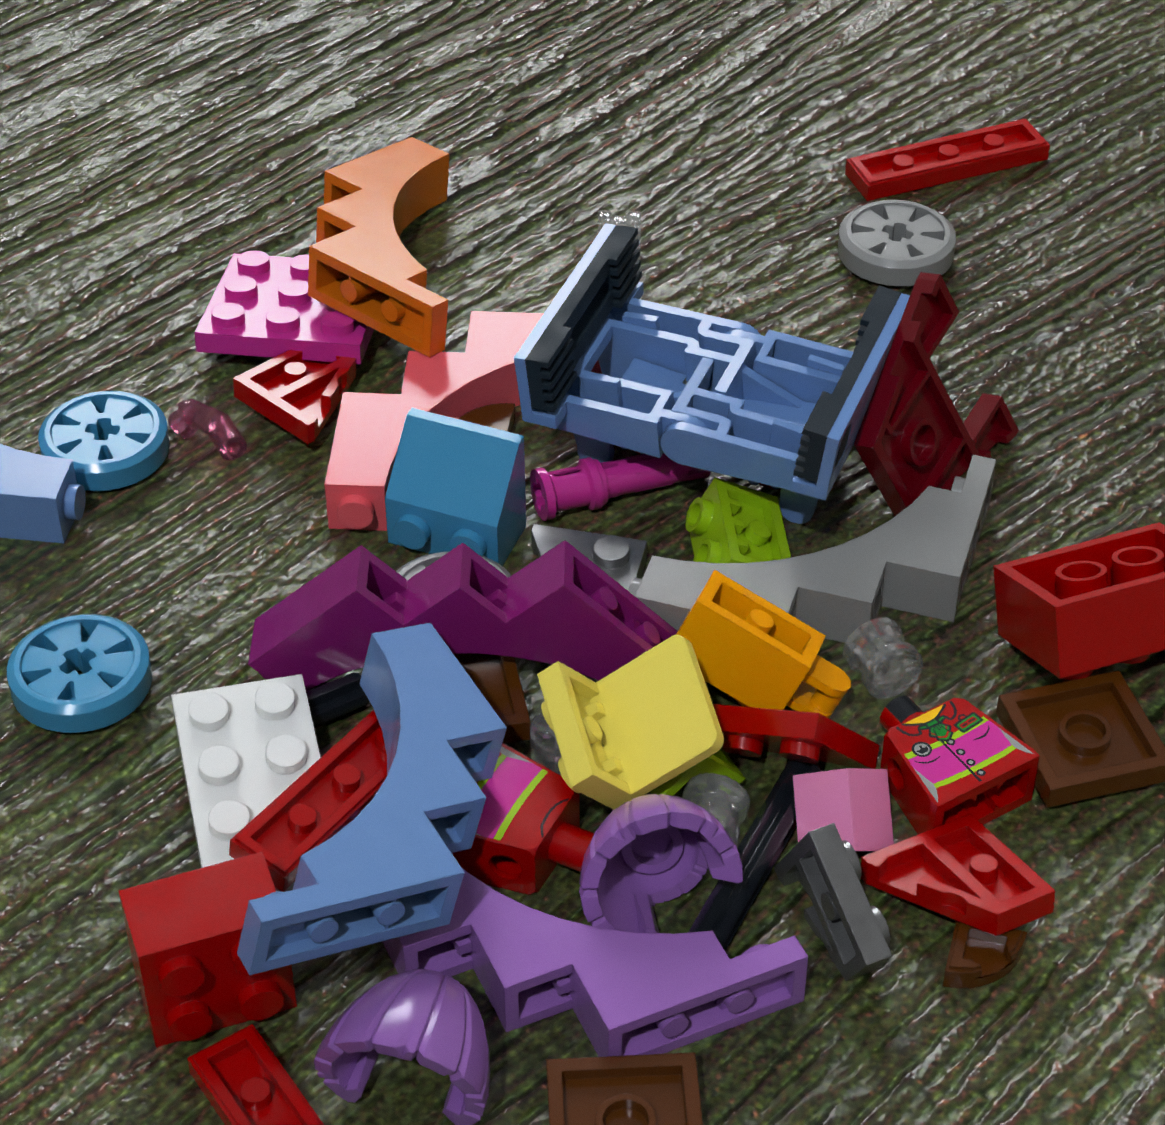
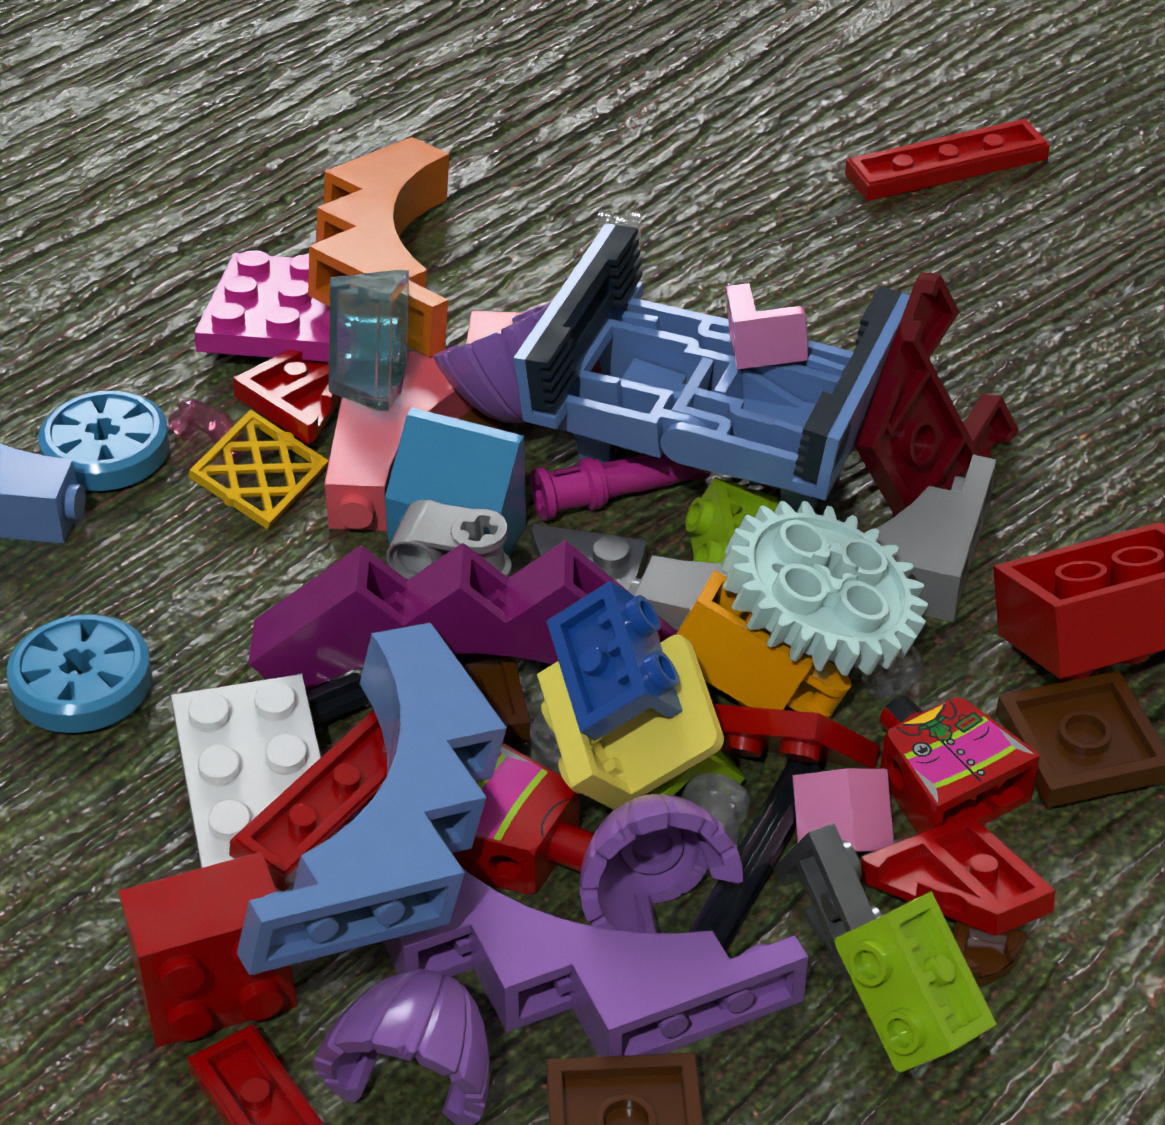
light grey wheel [838,200,956,287] -> none
none -> yellow window [188,409,329,530]
none -> clear light blue slope [329,270,409,411]
none -> light grey piece [386,500,512,580]
none -> medium lavender hair [433,302,551,424]
none -> blue bracket [546,581,682,740]
none -> light aqua gear [721,501,928,676]
none -> bright pink panel [726,283,808,370]
none -> lime bracket [834,891,997,1072]

